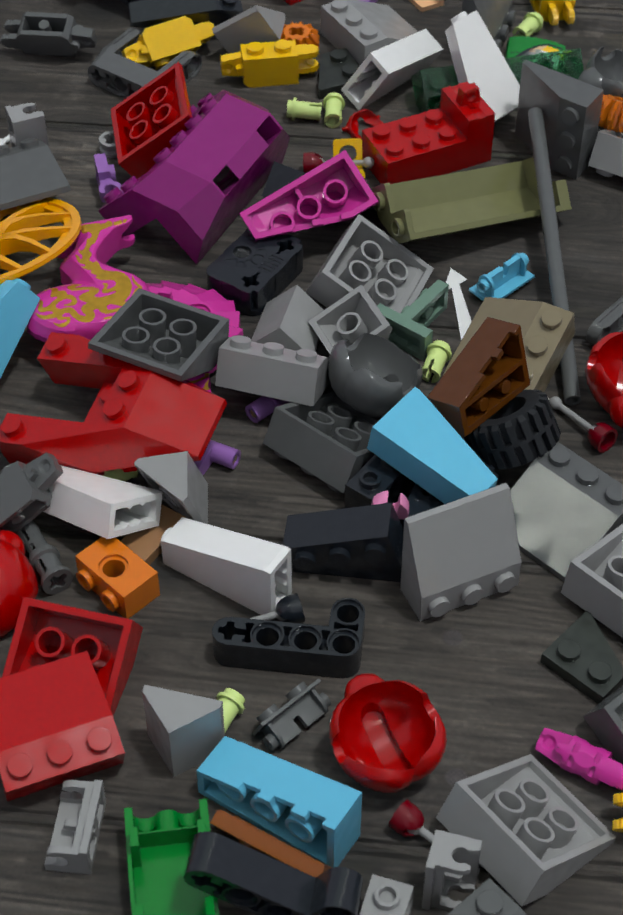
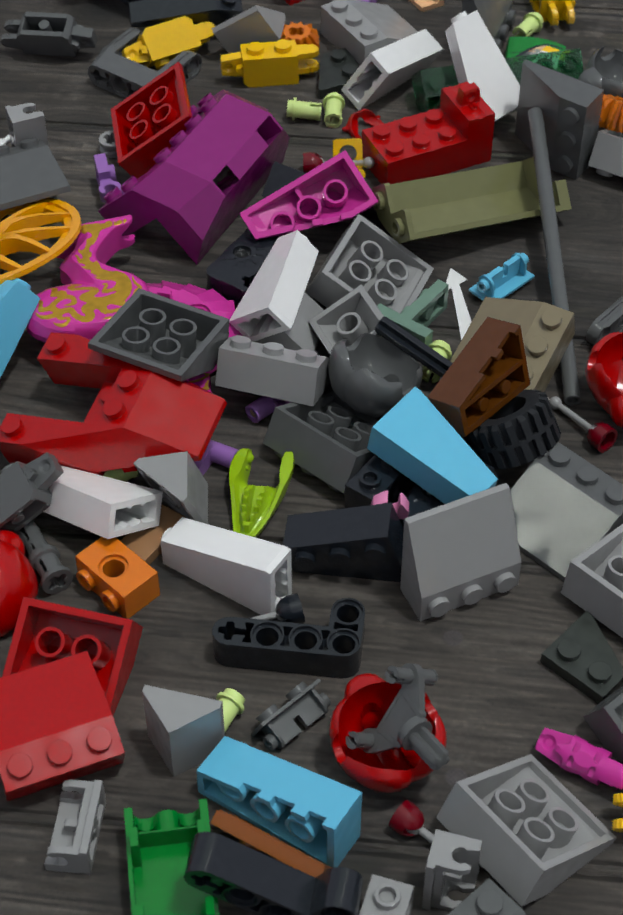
none -> white slope [229,230,319,342]
none -> lime animal [229,448,295,538]
none -> dark grey axle [345,663,450,770]
none -> black axle [374,317,452,378]

